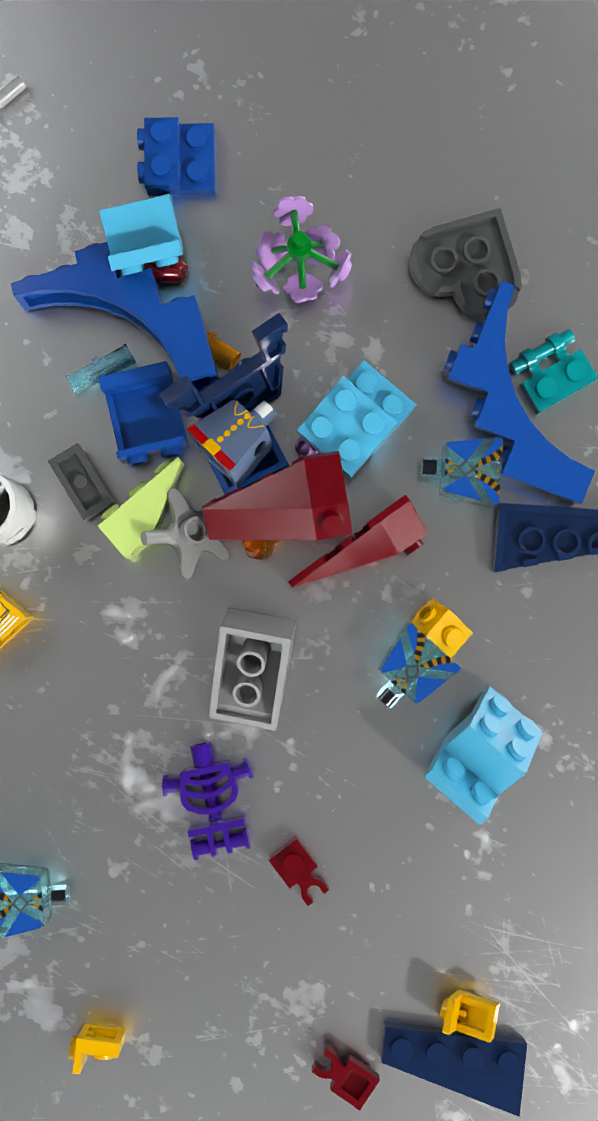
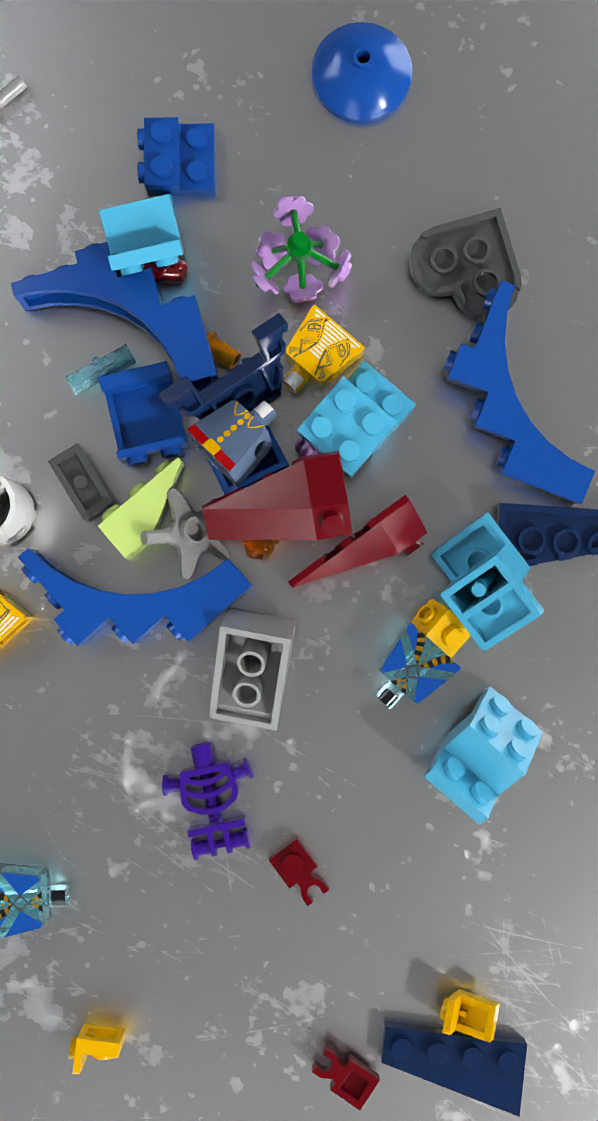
torso [420,437,503,508] -> none
teal plate [509,329,598,415] -> none
none -> blue arch [18,548,253,646]
none -> yellow torso [282,304,365,394]
none -> blue dish [311,22,412,123]
none -> medium azure bracket [431,512,544,652]

